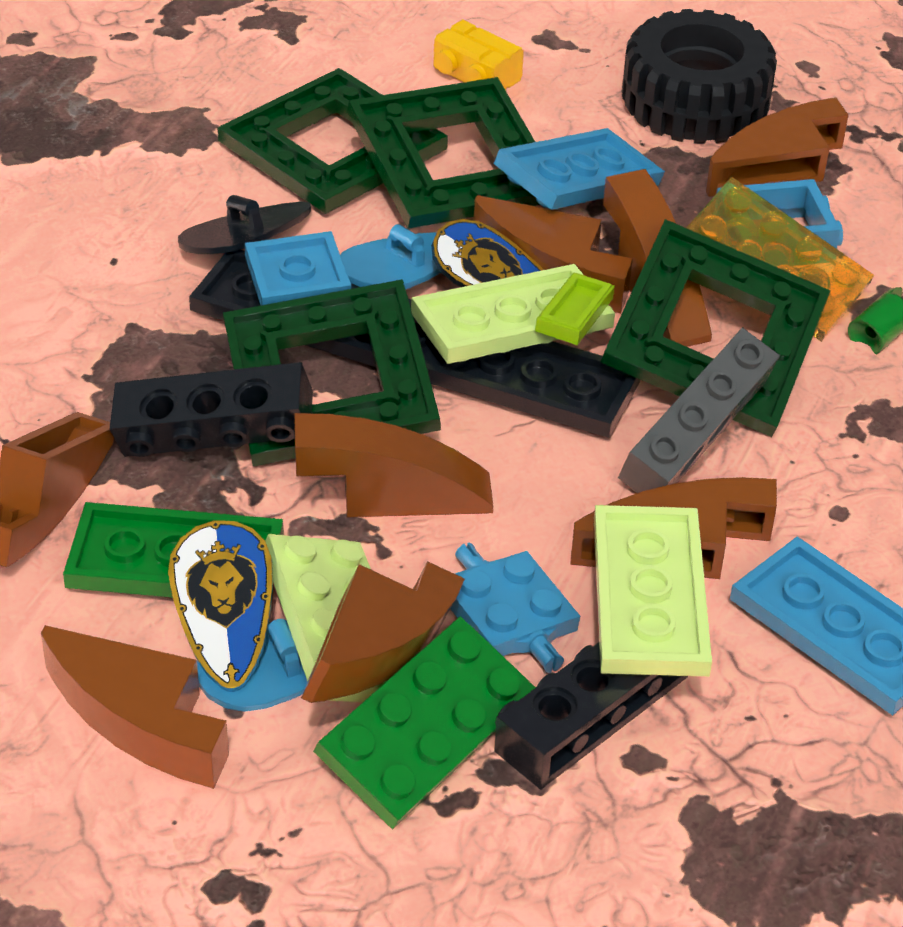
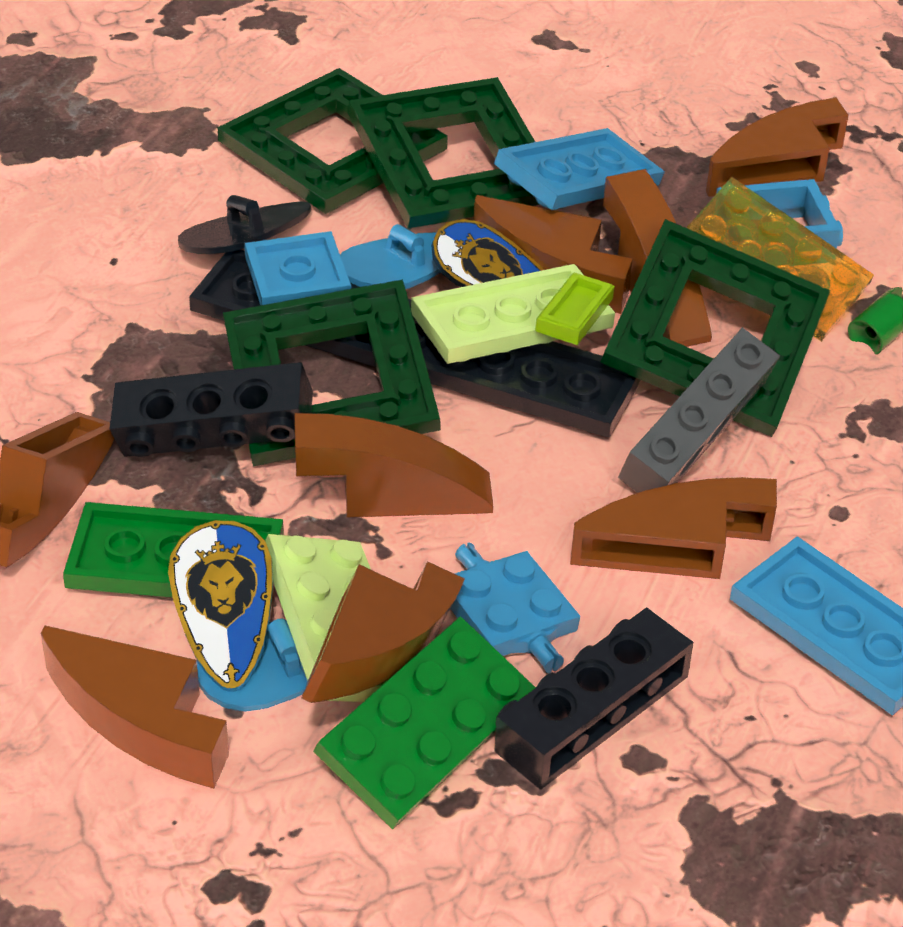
yellow brick [433,19,524,90] -> none
yellowish green plate [594,505,712,677] -> none
black tyre [622,9,777,144] -> none

